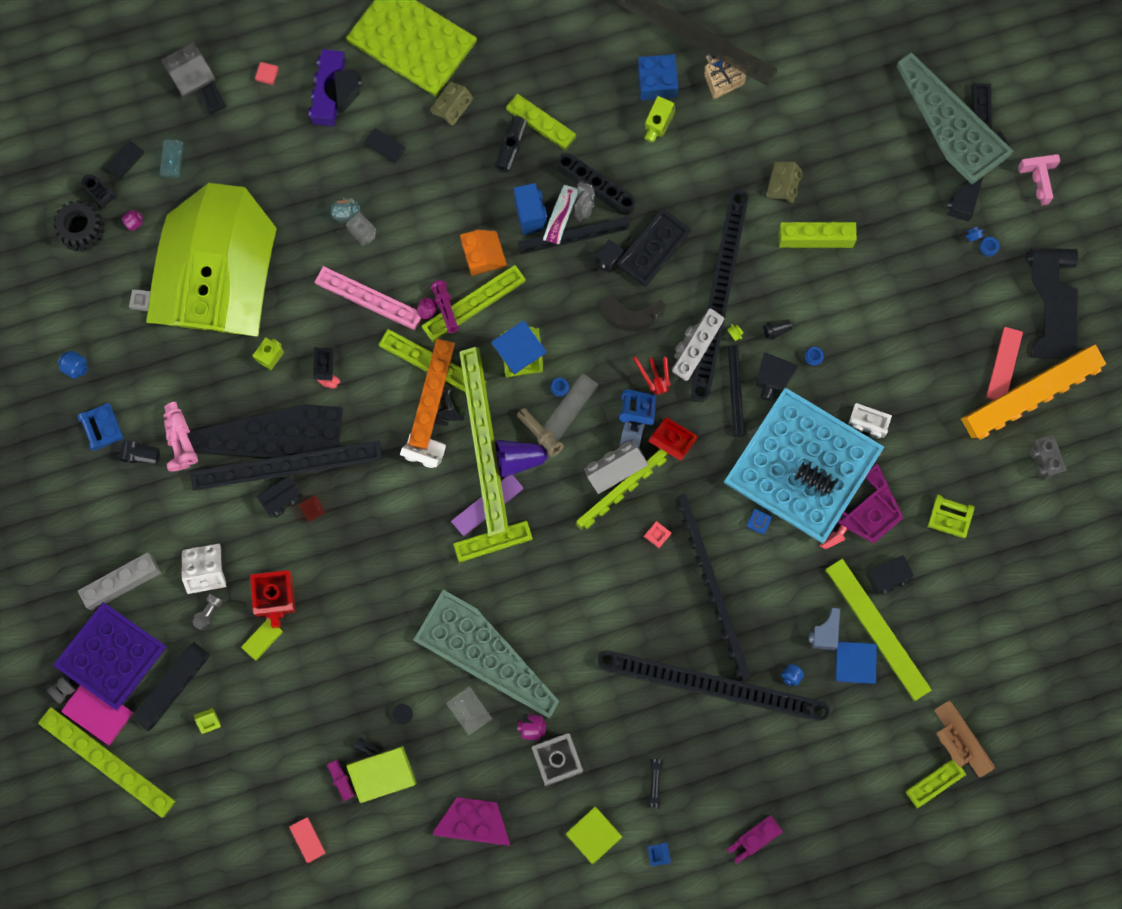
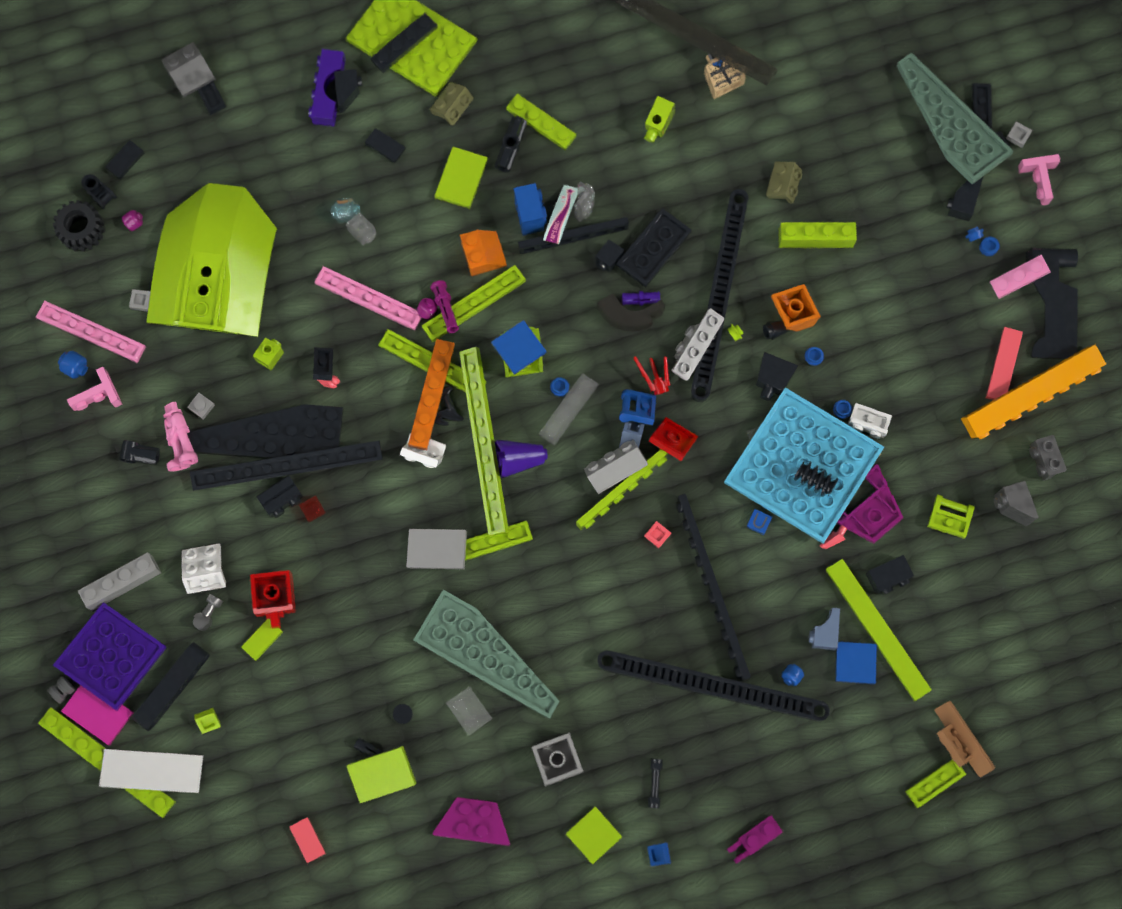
blue plate [77,403,124,451] -> none
clear light blue plate [160,140,184,178] -> none
coral tile [255,62,279,85] -> none
magenta pin [326,760,355,802] -> none
medium lavender tile [451,475,523,537] -> none
dark tan pin [517,408,563,456] -> none
magenta head [517,713,546,741] -> none
black beam [558,153,635,215] -> none
blue brick [637,54,678,100] -> none
black axle [728,345,744,437] -> none
none -> bright pink tile [36,301,146,363]
none -> bright pink bracket [67,367,122,411]
none -> white sticker [99,749,203,793]
none -> light grey plate [187,393,215,420]
none -> black plate [371,13,438,73]
none -> light grey tile [406,529,467,569]
none -> lime tile [435,147,488,209]
none -> dark purple pin [622,291,660,306]
none -> orange slope [771,284,821,332]
none -> blue plate [833,400,852,419]
none -> bright pink plate [990,255,1051,299]
none -> flat silver slope [994,481,1039,526]
none -> light grey plate [1006,122,1032,148]

